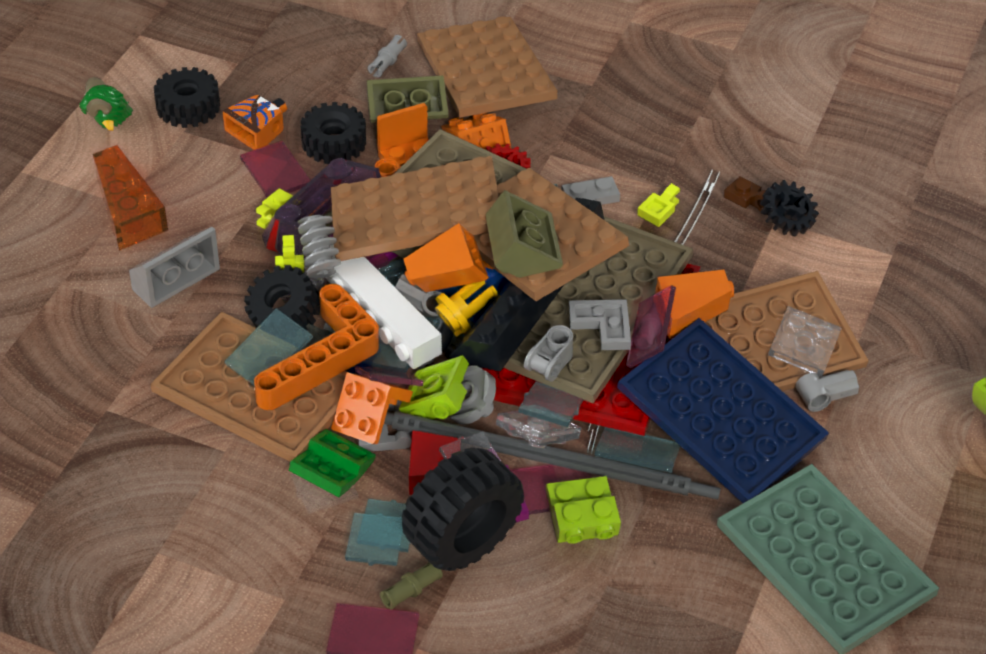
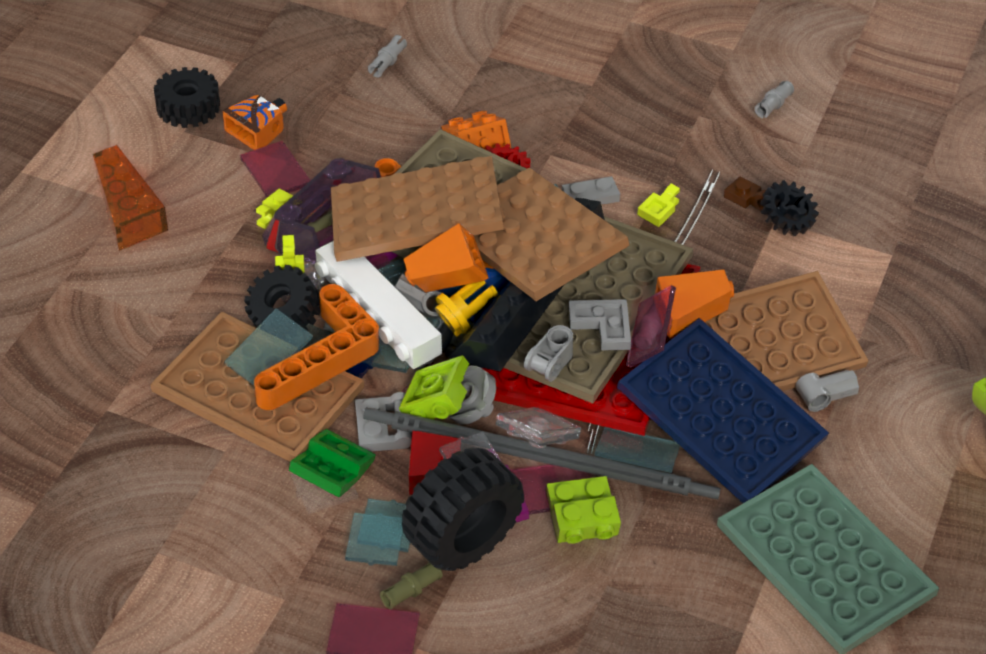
green hair [79,77,133,131] -> none
light grey slope [129,227,220,308] -> none
light grey piece [297,215,341,278] -> none
black tyre [300,102,366,164] -> none
orange bracket [331,372,413,444] -> none
clear pink piece [355,366,424,386] -> none
olive slope [367,75,449,123] -> none
orange bracket [377,103,429,167] -> none
medium nougat plate [417,16,557,118] -> none
olive slope [485,190,563,278] -> none
clear light blue piece [518,382,584,427] -> none
clear plate [768,306,842,377] -> none
none -> light grey pin [755,80,794,118]

